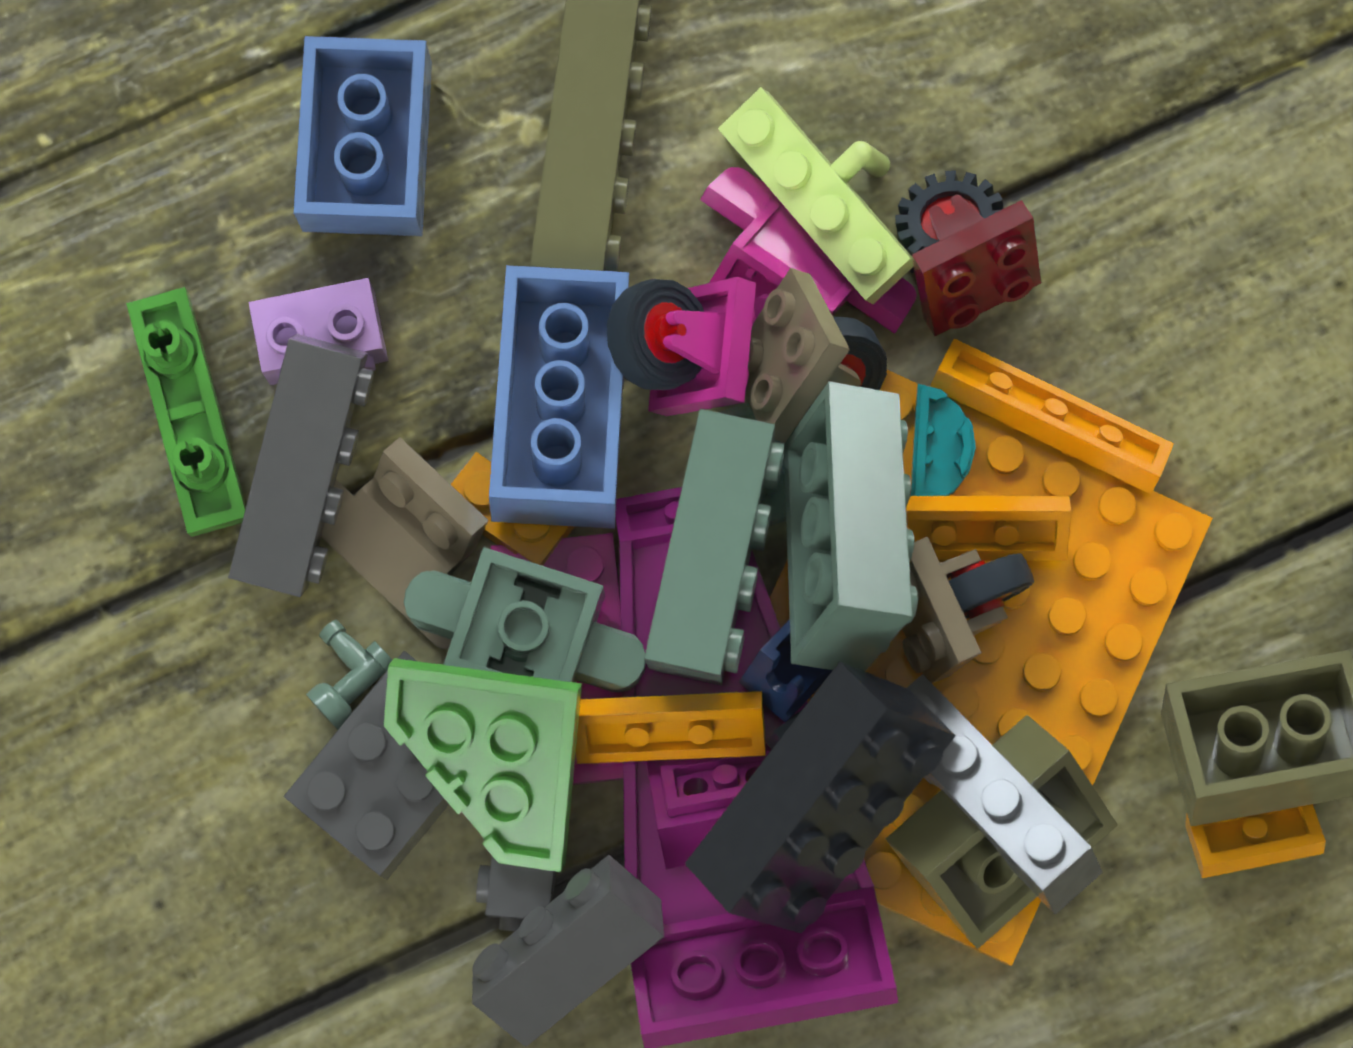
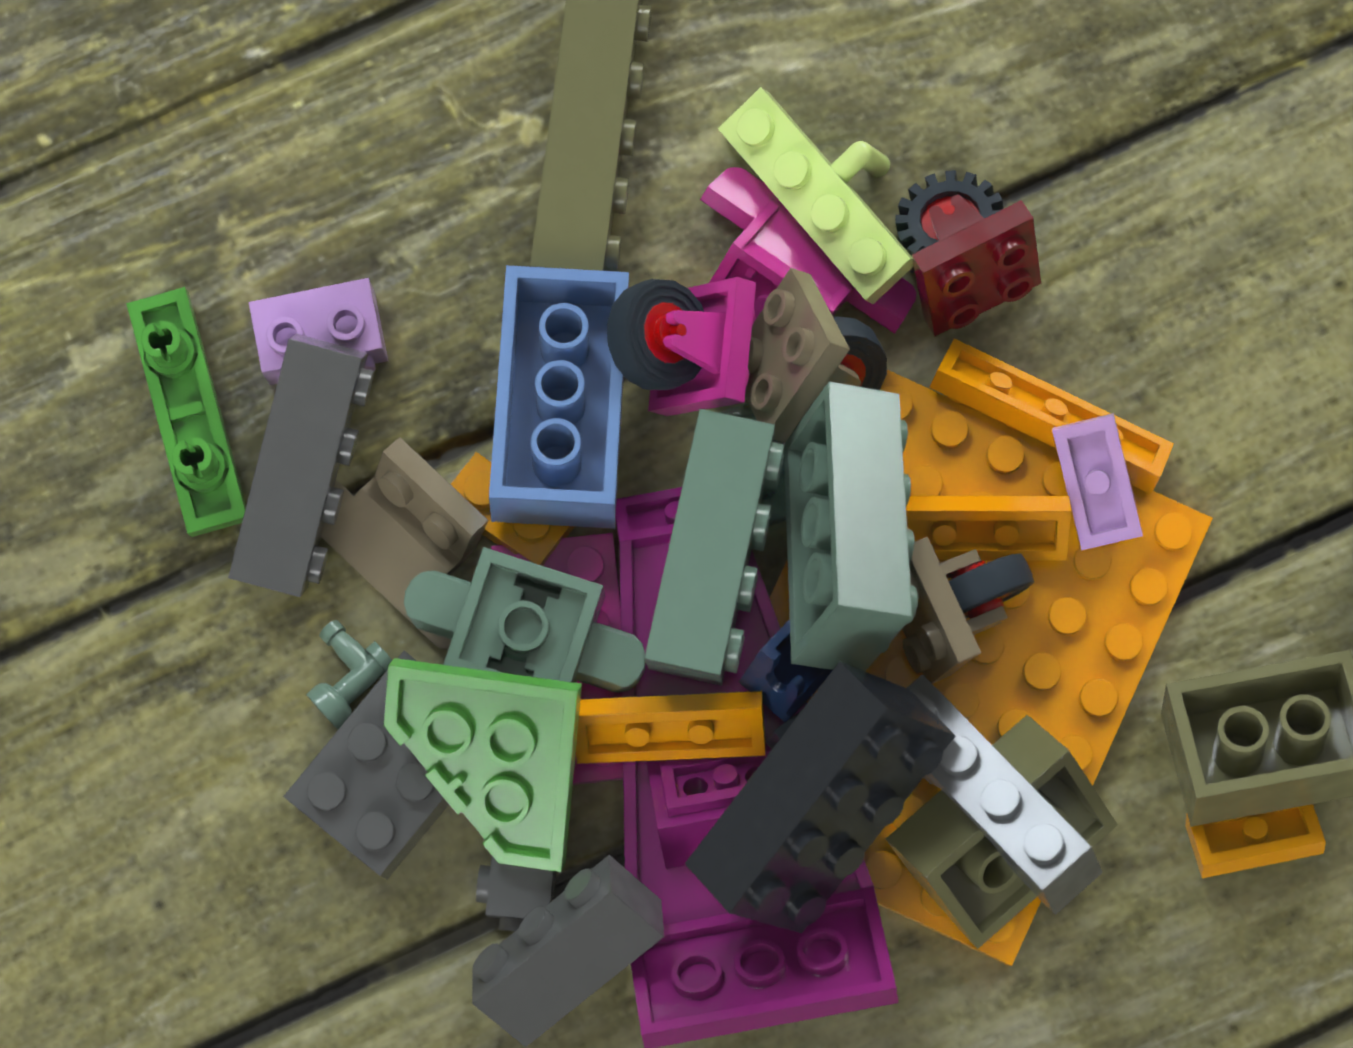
medium blue brick [294,36,432,236] -> none
teal tile [910,384,976,496] -> none
none -> lavender plate [1052,413,1143,550]

